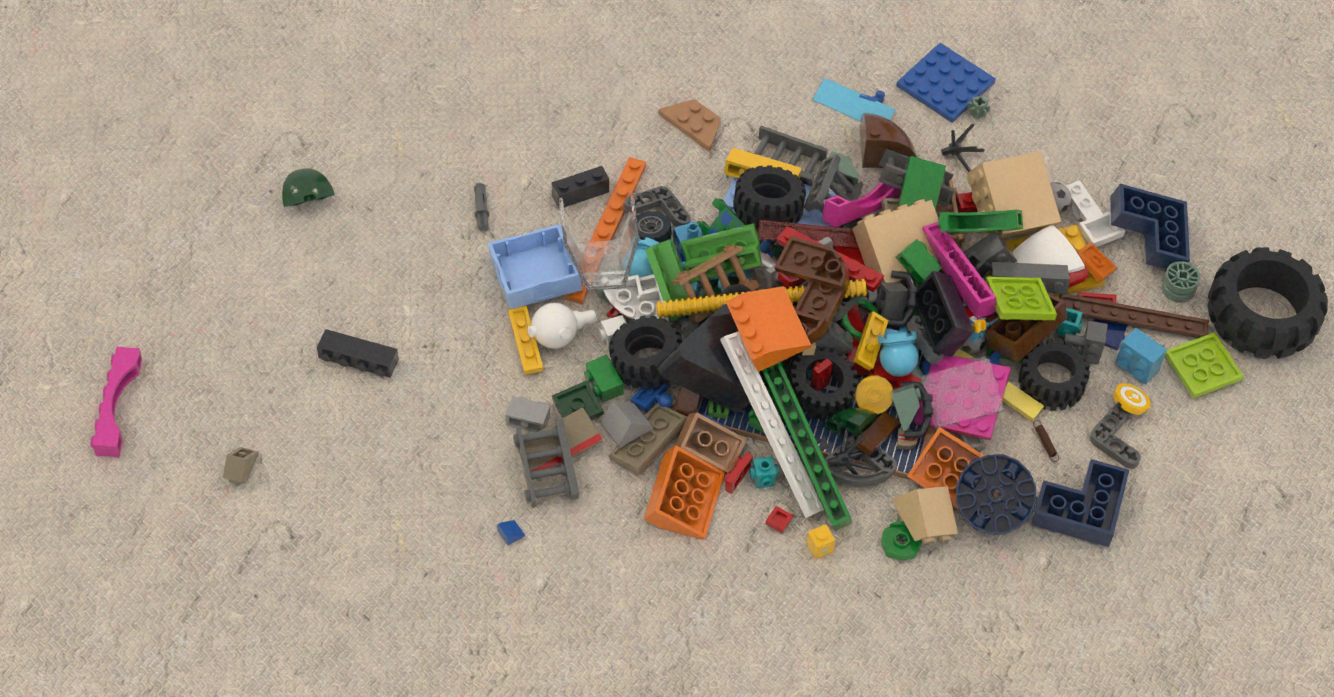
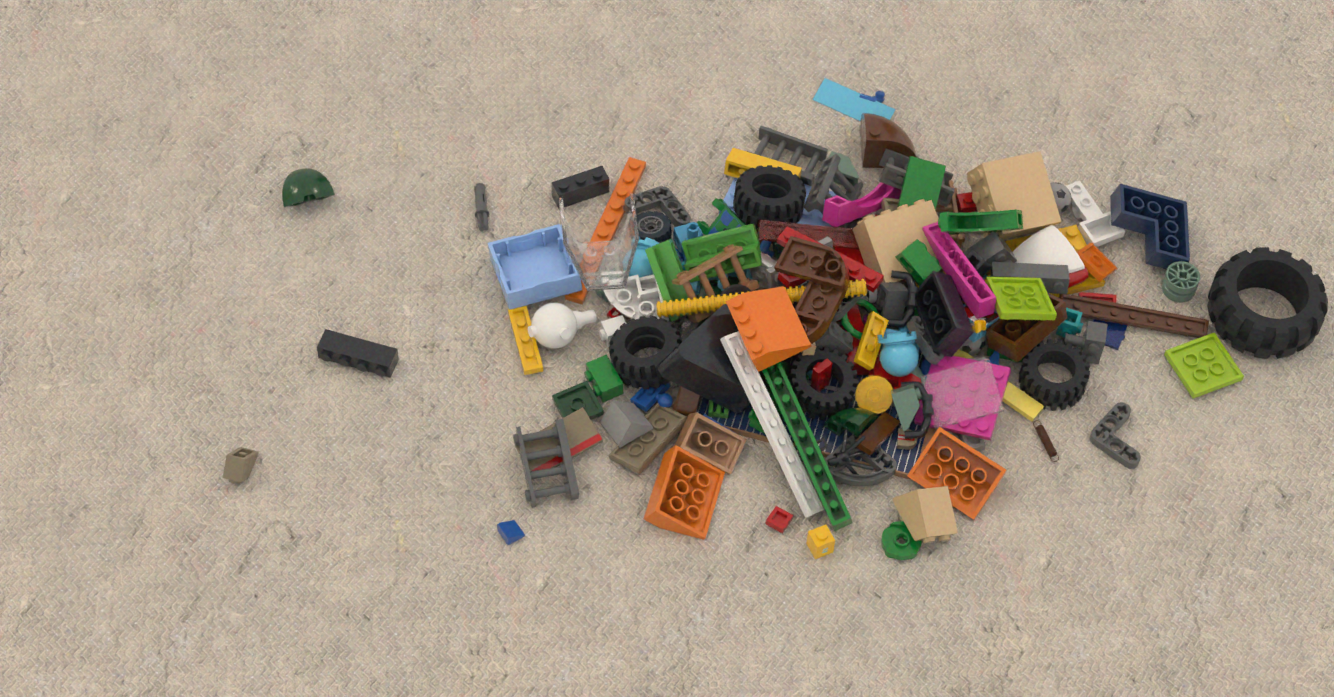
dark pink arch [90,347,143,457] -> none
light grey brick [505,396,550,432] -> none
medium nougat wing [658,99,721,151] -> none
red plate [724,452,753,494] -> none
teal brick [749,457,779,489] -> none
blue plate [896,43,996,123] -> none
black plant [941,123,985,172] -> none
dark blue brick [956,454,1036,535] -> none
sand green gear [967,96,990,118] -> none
dark blue brick [1031,459,1129,547] -> none
yellow tile [1113,383,1151,415] -> none
dark azure brick [1115,328,1167,384] -> none

